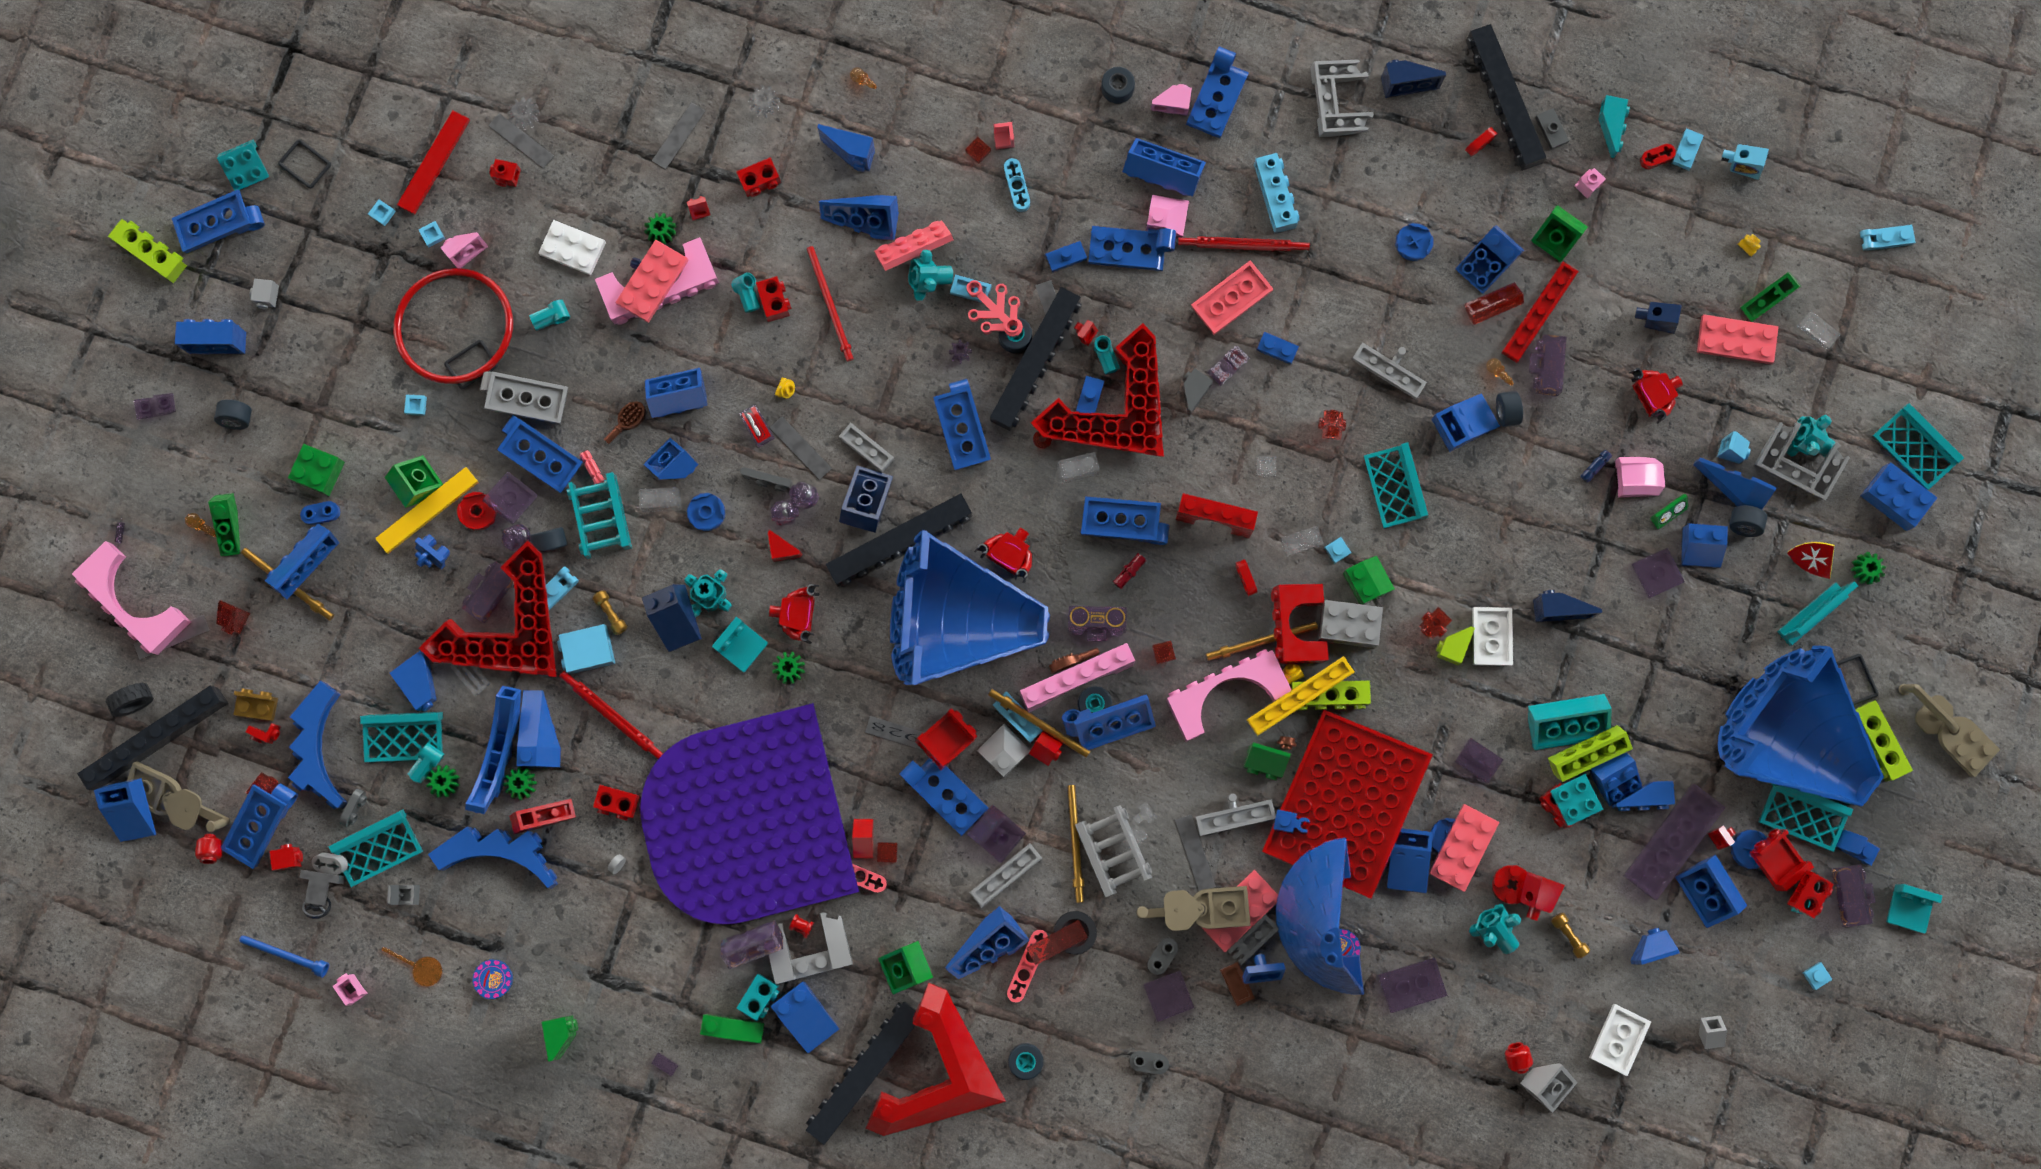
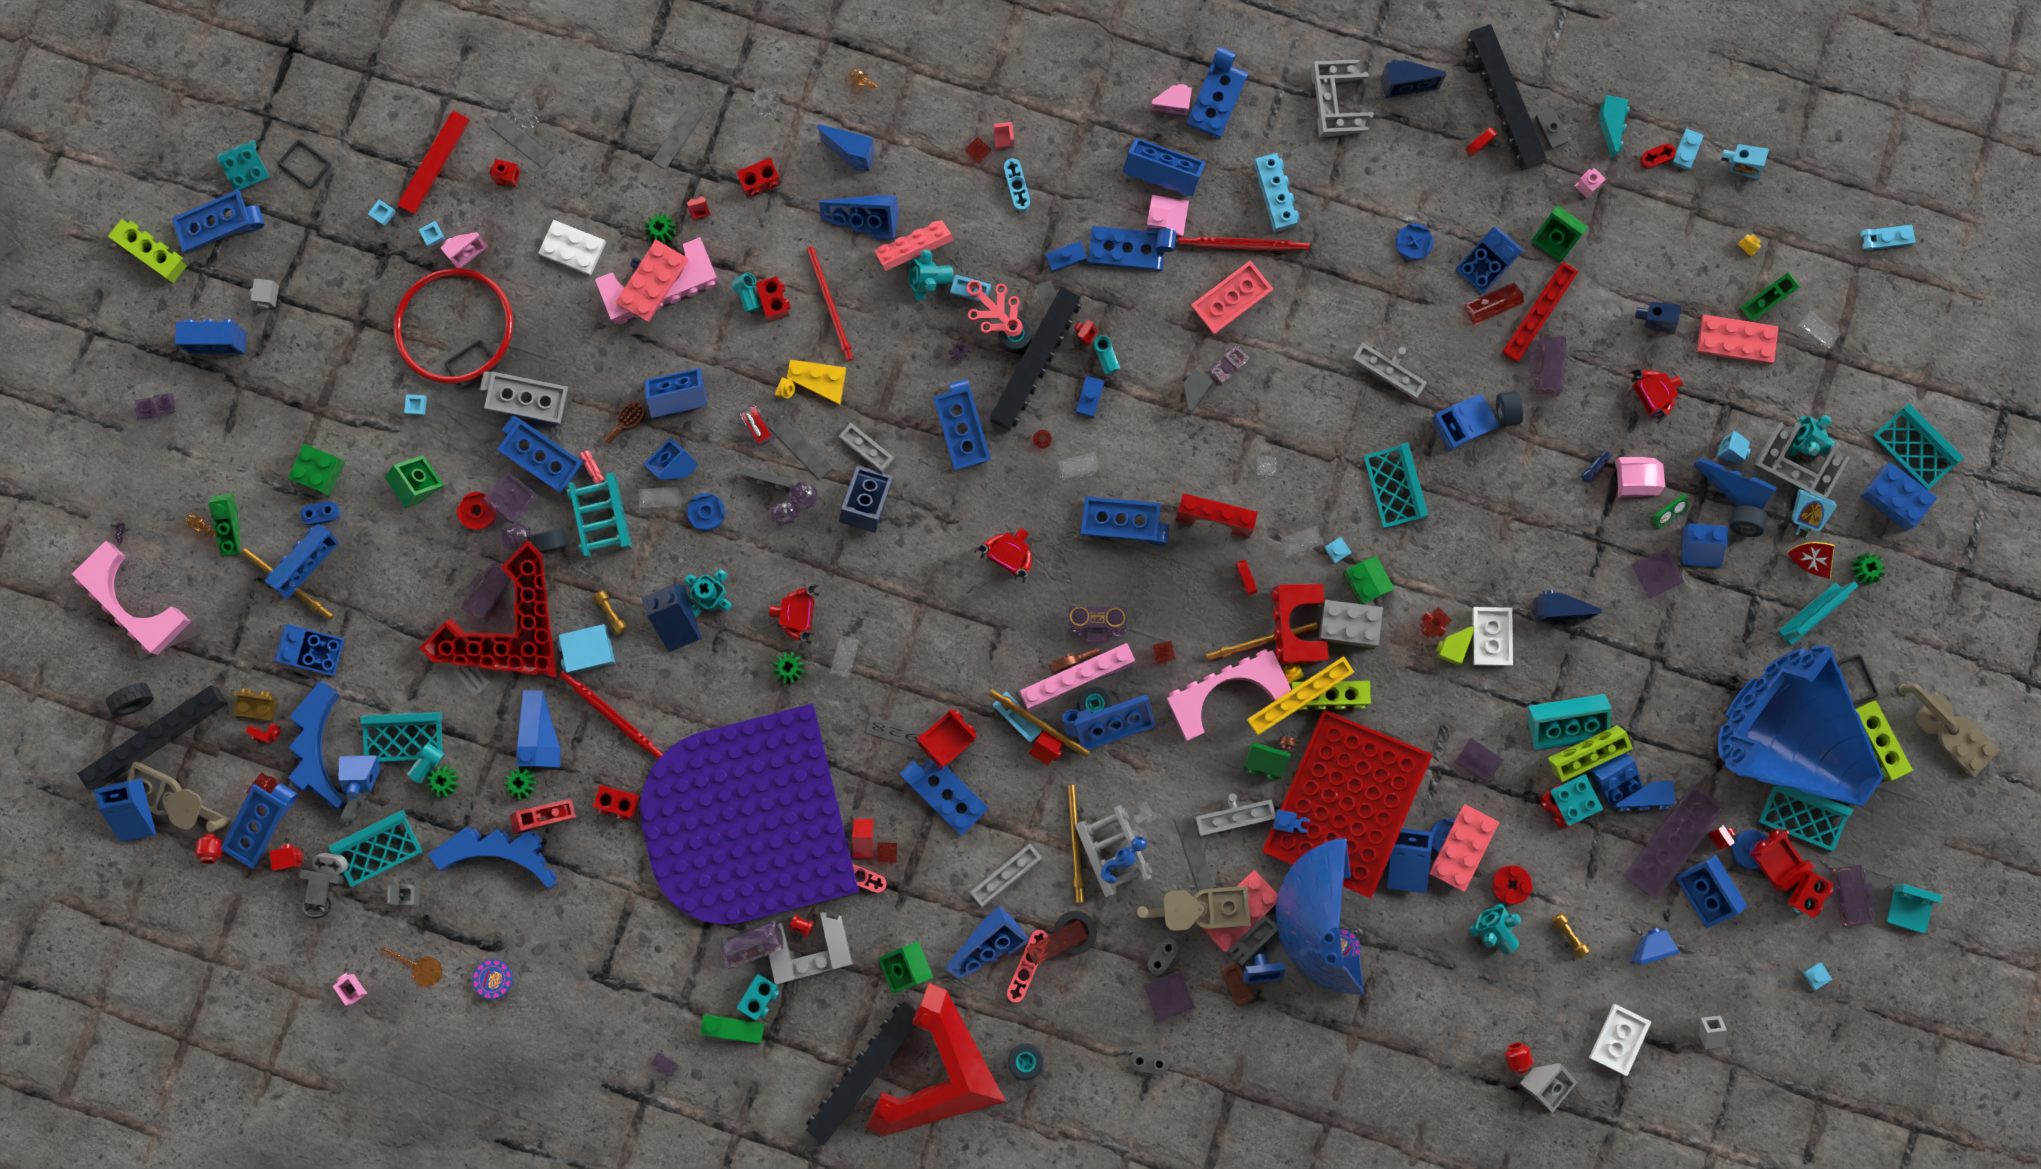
black wheel [214,399,252,430] -> none
clear red slope [216,600,250,635] -> none
blue piece [239,936,329,978] -> none
yellow tile [375,467,479,554] -> none
blue slope [390,650,437,712] -> none
blue hips [415,534,450,570] -> none
blue arch [465,686,521,814] -> none
teal piece [529,299,570,331] -> none
green slope [542,1015,578,1062] -> none
medium azure plate [546,567,579,610] -> none
light grey tile [608,854,626,874] -> none
teal bracket [712,616,768,672] -> none
red slope [768,530,803,562] -> none
blue slope [771,981,839,1053] -> none
black brick [826,493,972,587] -> none
blue cone [890,530,1050,686] -> none
clear purple slope [967,805,1026,863] -> none
light grey slope [977,724,1030,778] -> none
red wedge [1030,323,1164,457] -> none
black wheel [1101,67,1135,104] -> none
dark red pin [1112,553,1146,590] -> none
blue plate [1257,332,1299,365] -> none
clear red brick [1318,410,1346,440] -> none
clear purple tile [1378,957,1448,1013] -> none
clear orange bar [1486,358,1514,385] -> none
red torso [1520,871,1565,921] -> none
blue slope [1836,829,1880,866] -> none
none -> blue slope [273,624,345,676]
none -> torso [338,756,381,799]
none -> yellow wing [787,360,846,405]
none -> clear plate [830,635,860,678]
none -> blue piece [1101,836,1147,884]
none -> torso [1792,489,1837,538]

